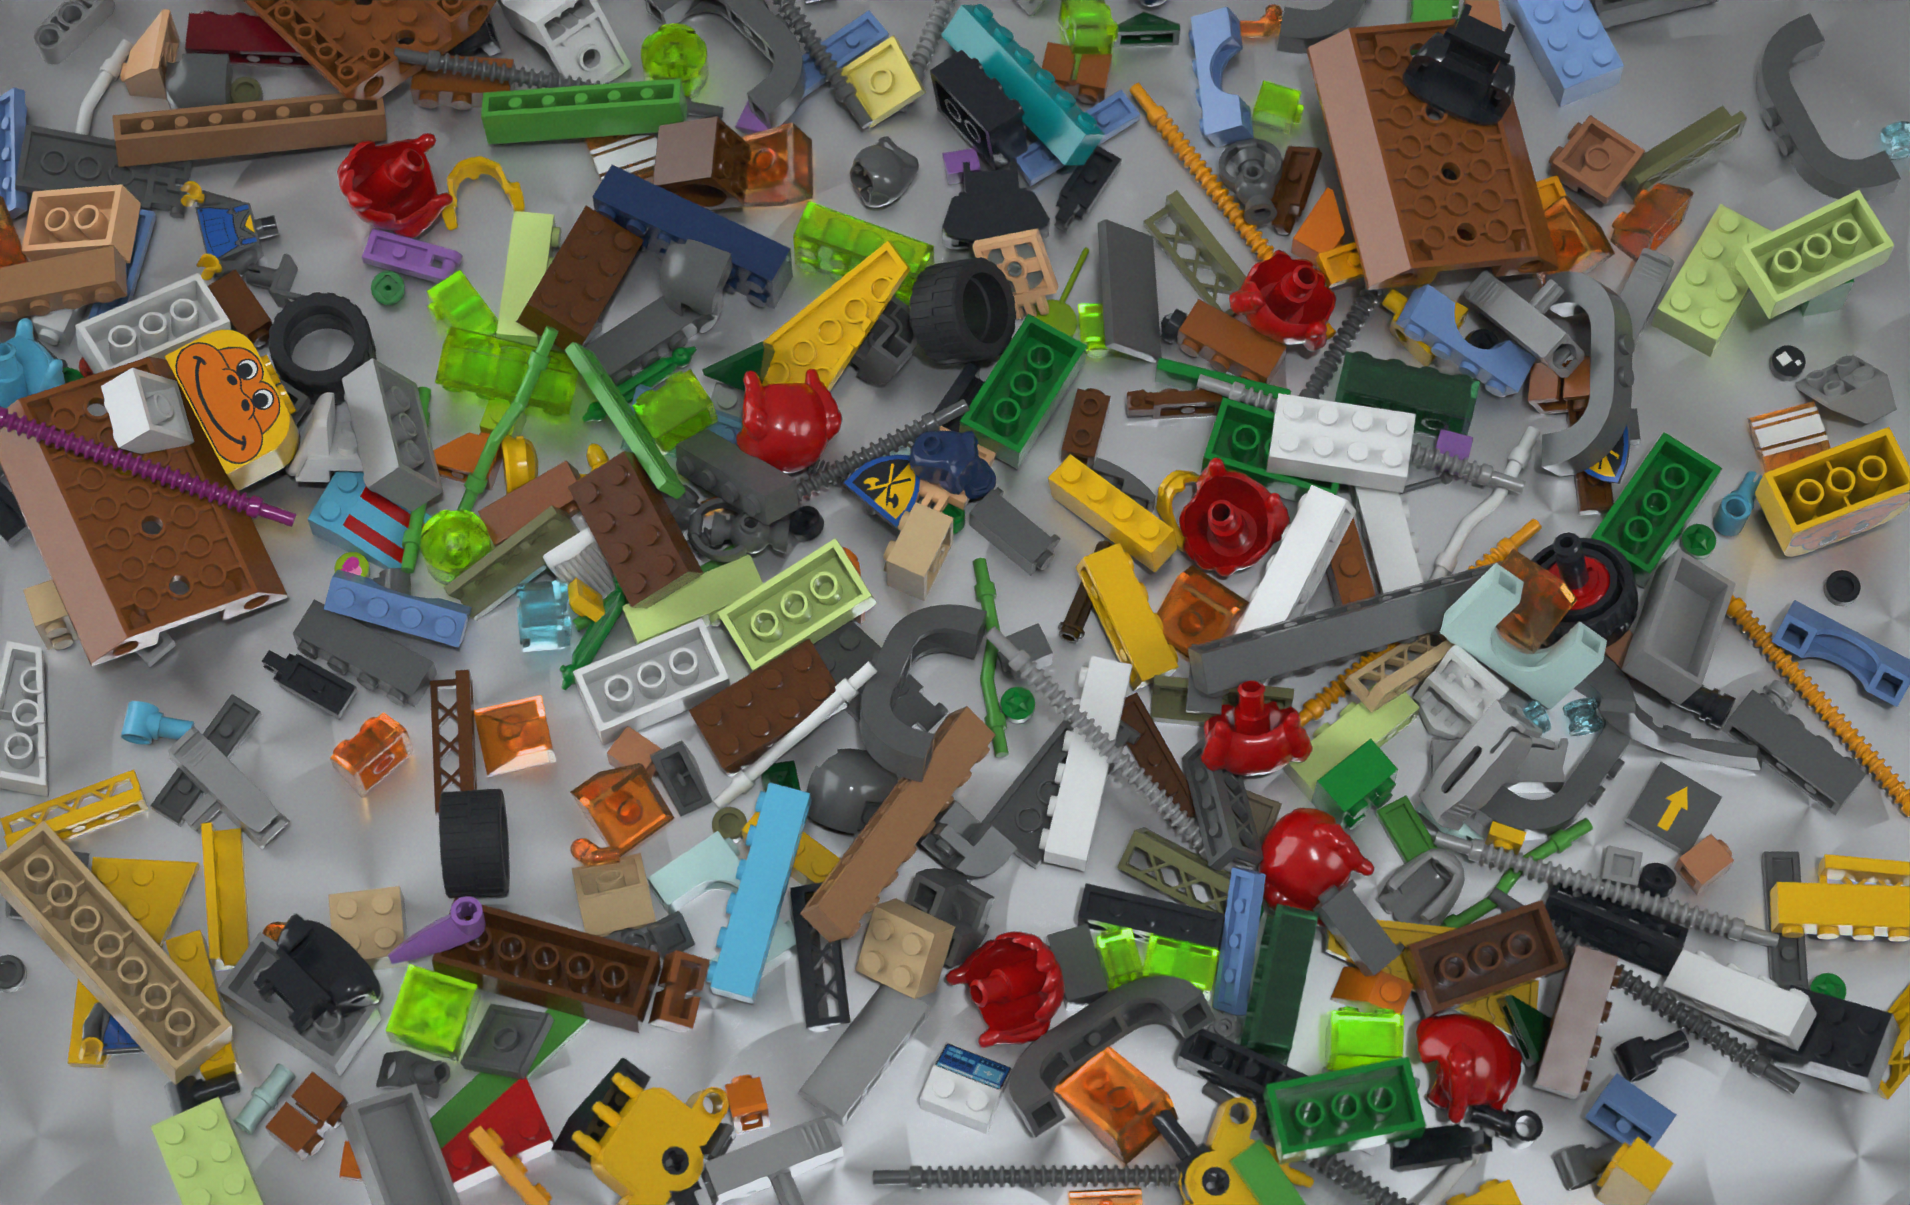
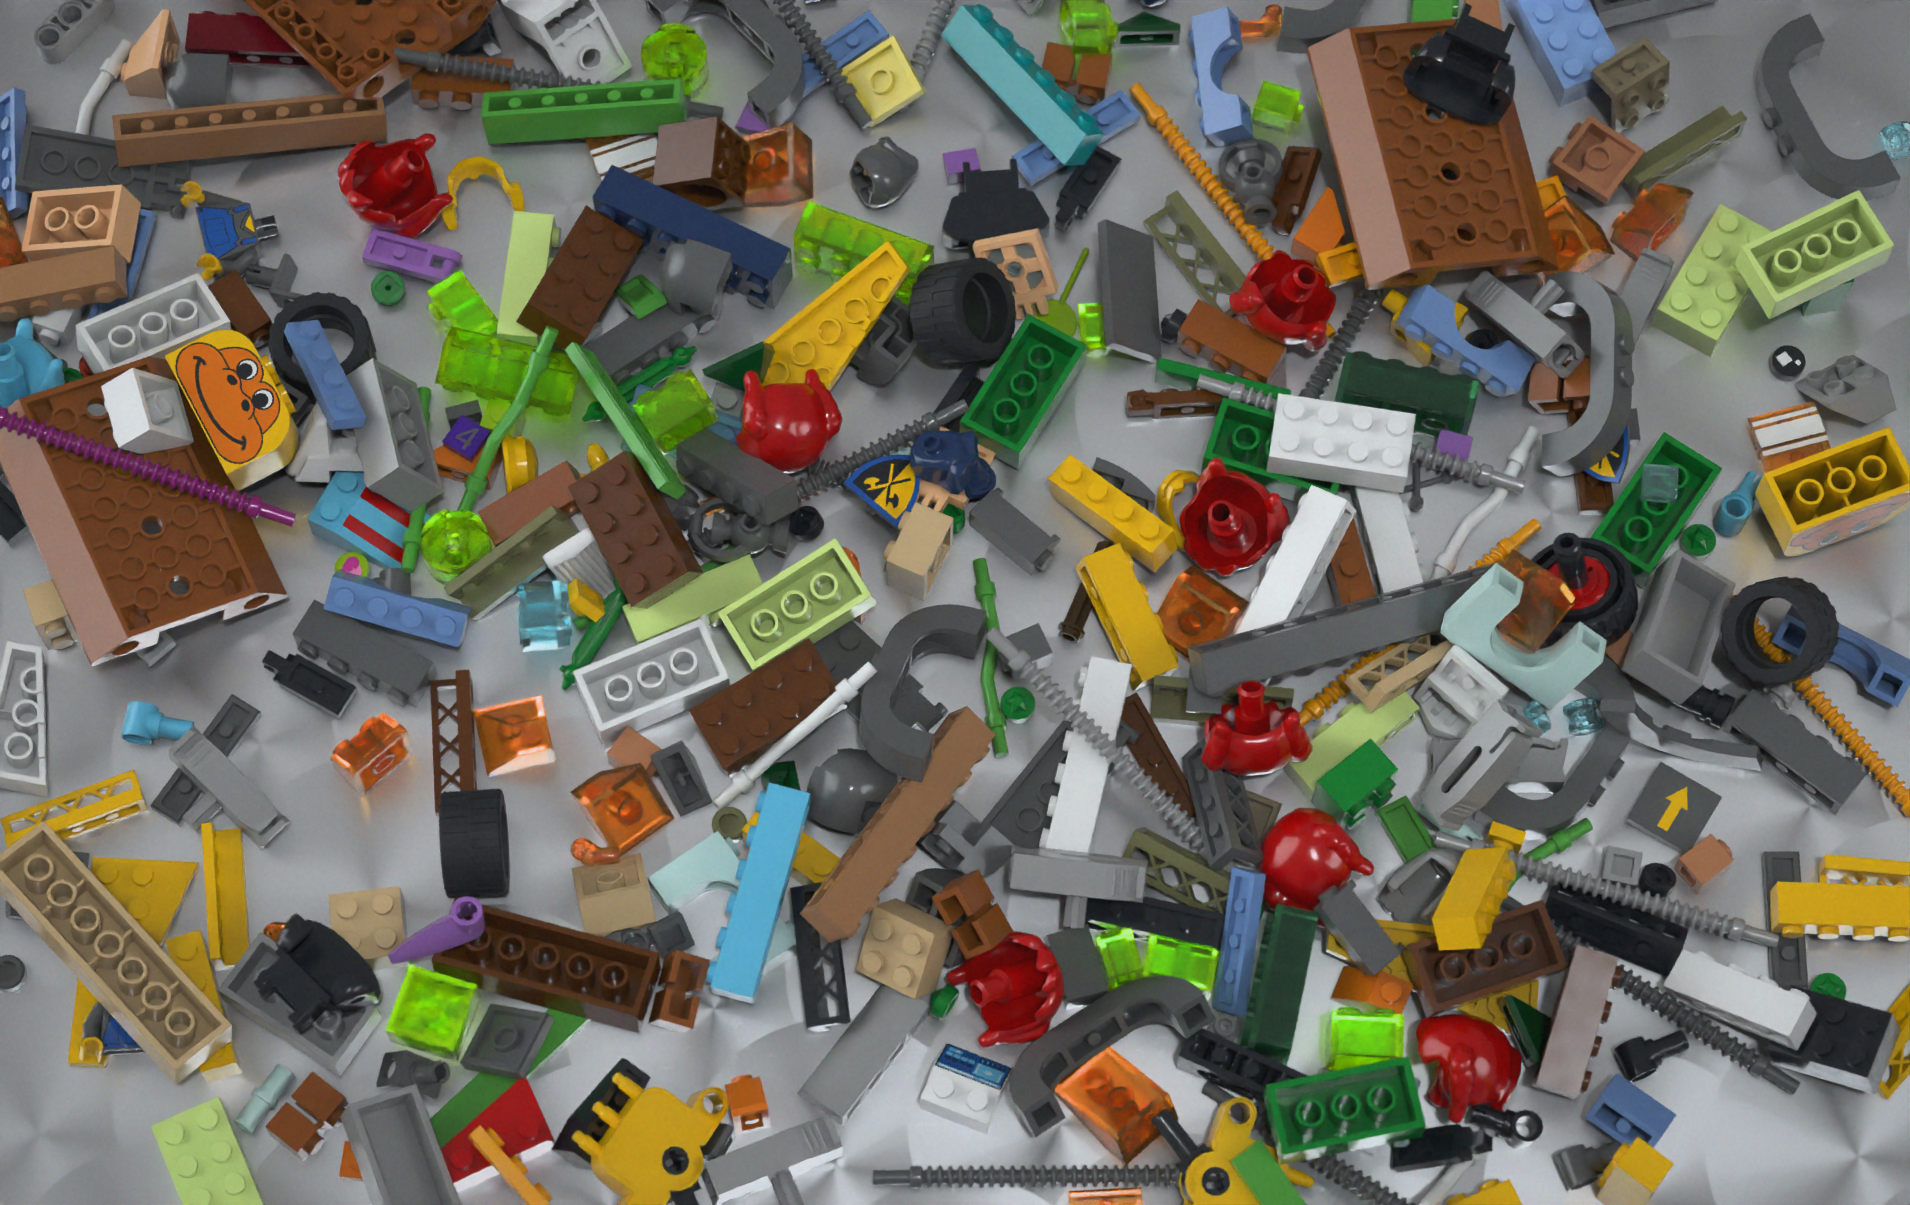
black pin [164,1071,241,1116] -> none
olive tile [231,77,263,103] -> none
black brick [930,49,1028,170] -> none
reddish brown brick [1061,388,1111,470] -> none
black tile [1824,570,1861,607] -> none
none -> medium blue plate [284,320,366,430]
none -> dark purple tile [442,415,491,463]
none -> dark grey plate [445,400,482,430]
none -> bright green tile [614,274,668,320]
none -> green tile [929,983,960,1021]
none -> dark orange piece [931,869,1013,960]
none -> light grey piece [1008,846,1148,929]
none -> dark grey hinge [1410,446,1424,511]
none -> yellow brick [1432,847,1516,951]
none -> dark tan bracket [1591,37,1670,133]
none -> clear light blue tile [1641,463,1679,503]
none -> black tyre [1720,576,1839,685]

